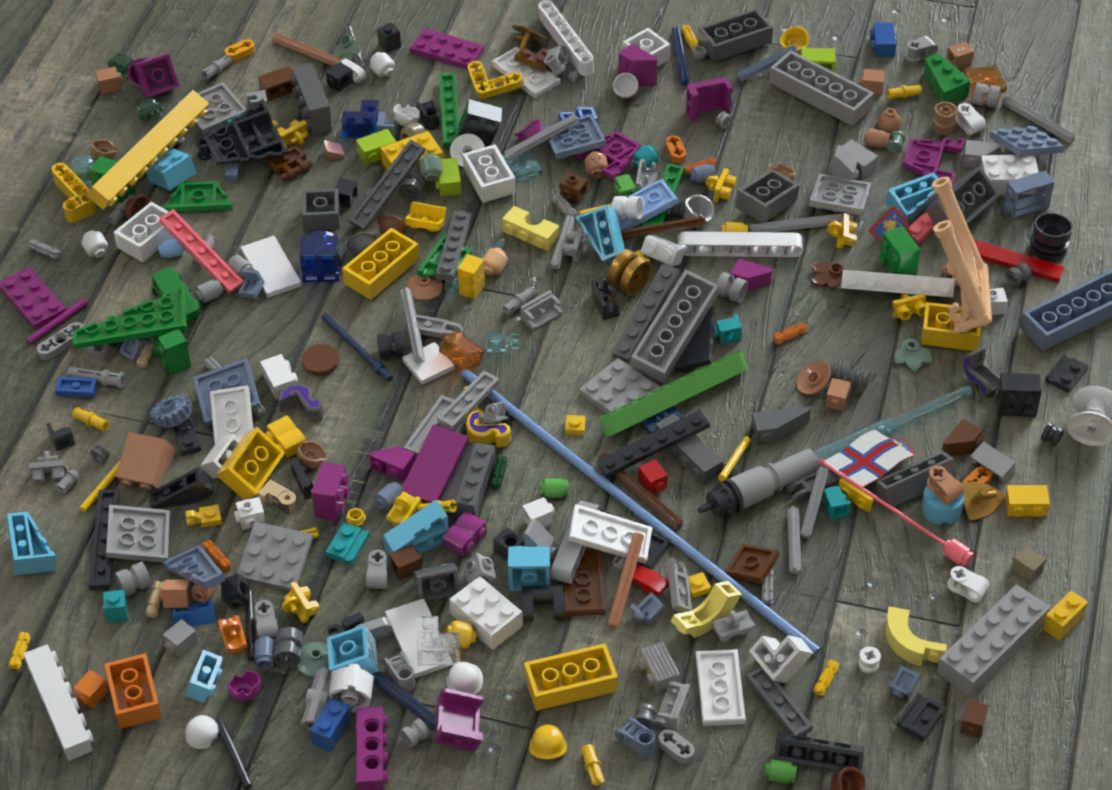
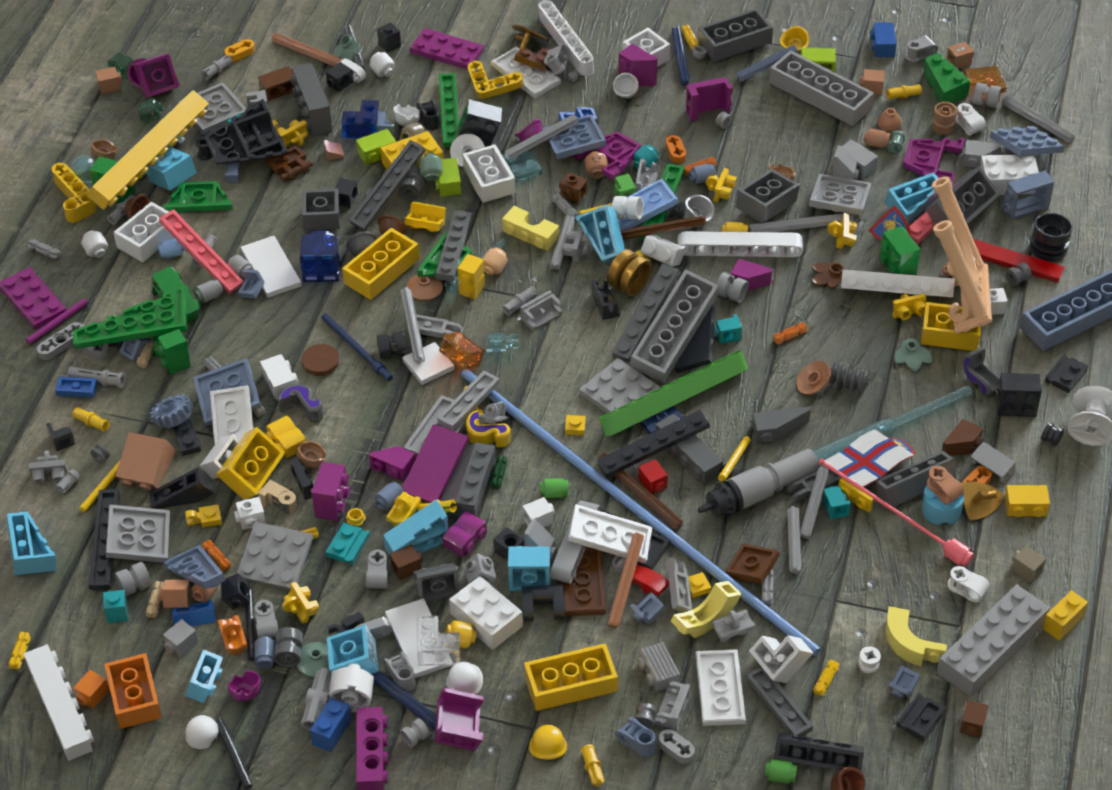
nougat brick [825,378,851,411] -> none

